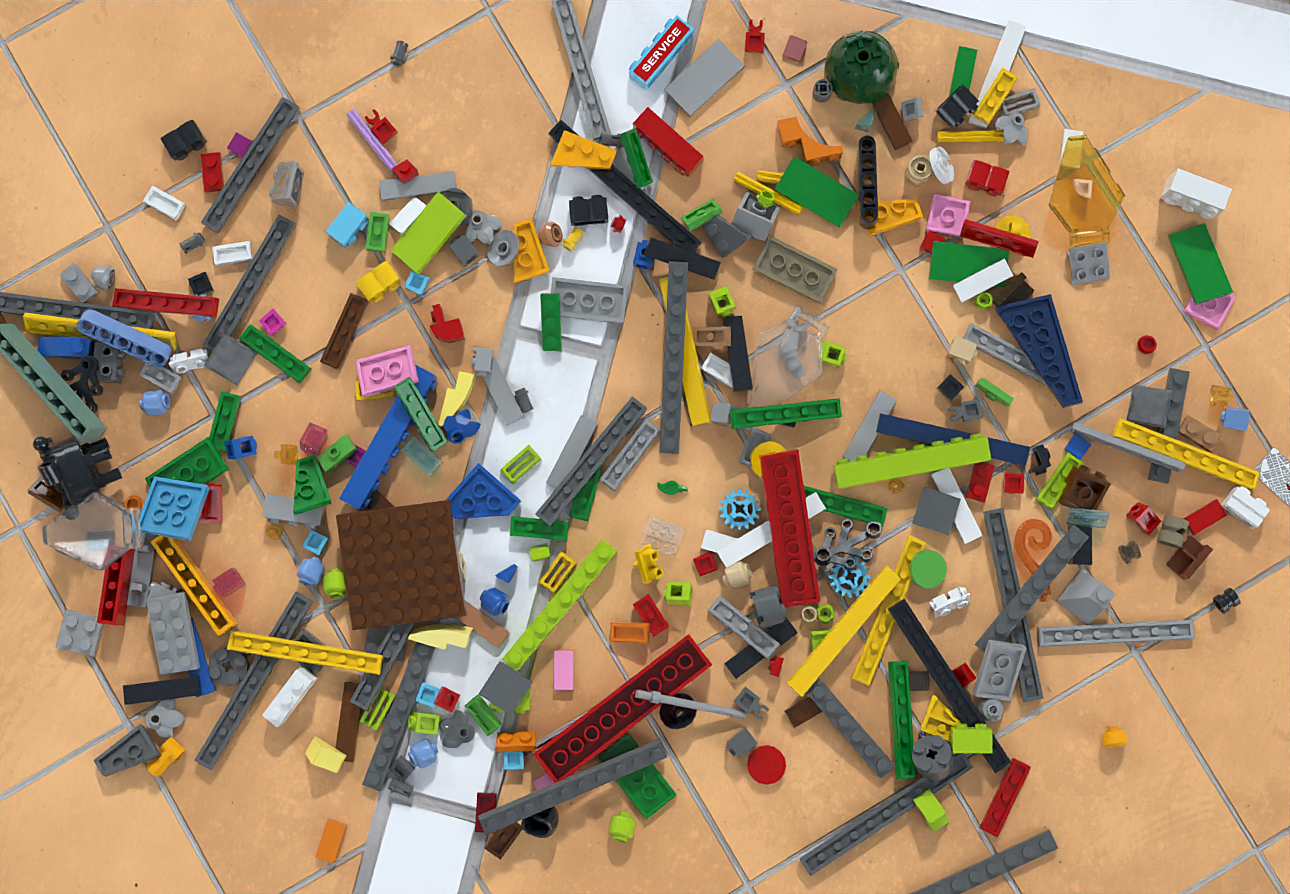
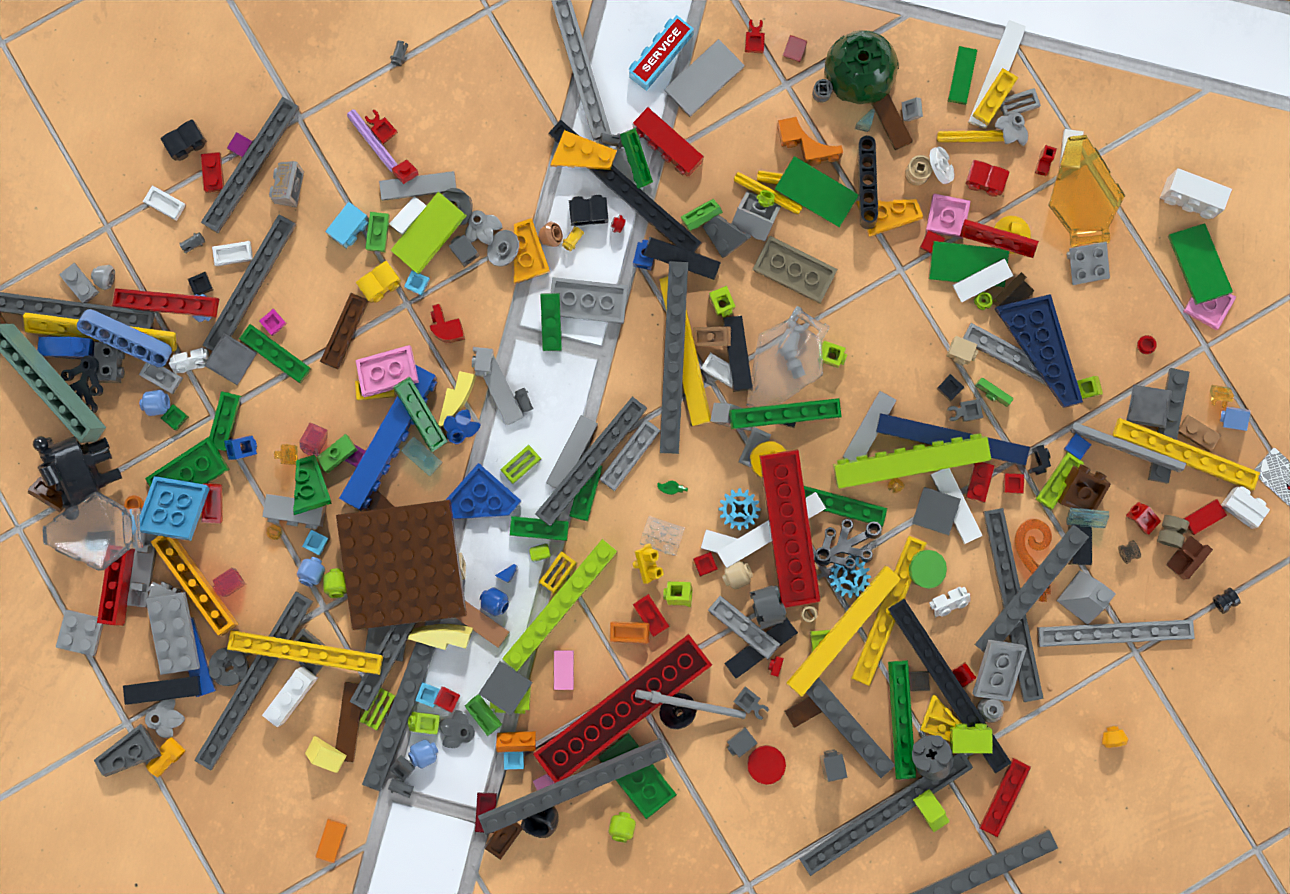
lime plate [817,604,835,623] -> none
black brick [935,84,979,128] -> none
light nougat tile [1072,179,1093,200] -> none
none -> green tile [161,404,189,431]
none -> dark grey brick [820,749,848,782]
none -> red piece [1035,145,1057,176]
none -> lime slope [1077,376,1103,399]

